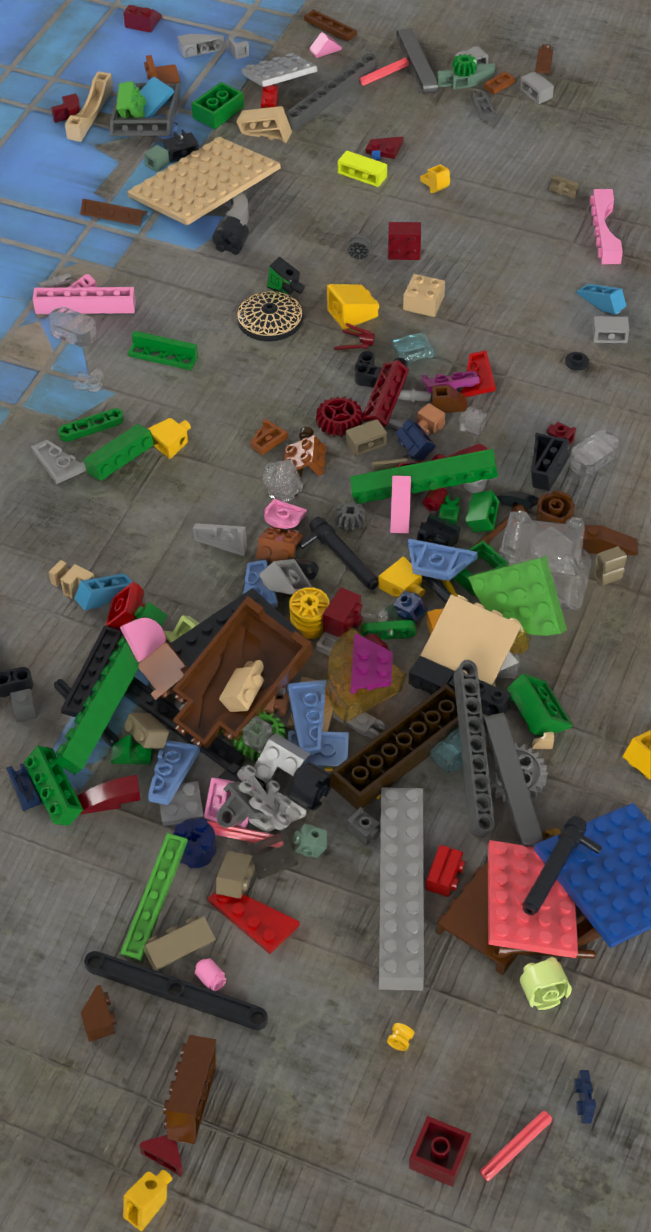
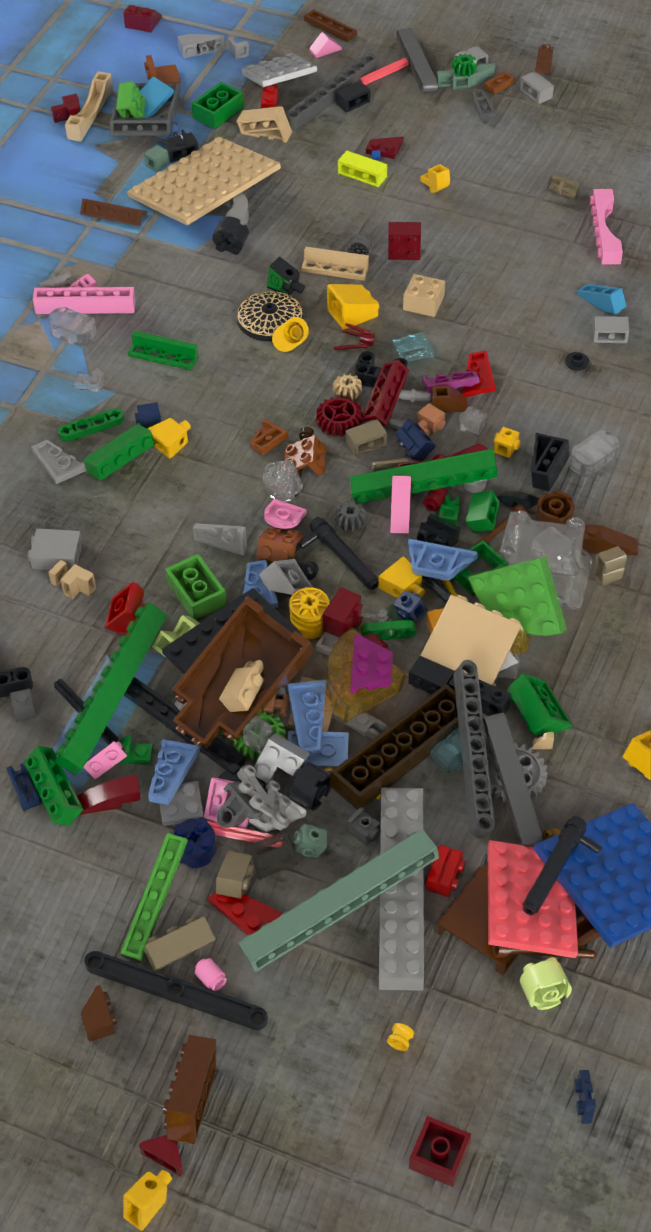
black plate [61,626,122,718] -> none
dark azure slope [74,573,133,610] -> none
bright pink tile [120,618,166,662] -> none
dark tan brick [125,713,169,749] -> none
bracket [138,642,189,700] -> none
coral axle [480,1111,552,1181] -> none
dark red brick [547,422,576,446] -> none
none -> light grey brick [28,529,82,571]
none -> bright pink hinge [84,741,127,779]
none -> dark blue brick [134,402,161,429]
none -> bright green brick [165,554,227,620]
none -> sand green brick [238,829,439,973]
none -> yellow piece [272,317,309,352]
none -> tan fence [301,246,369,281]
none -> tan gear [333,373,362,400]
none -> black brick [336,81,370,113]
none -> yellow brick [494,427,521,458]

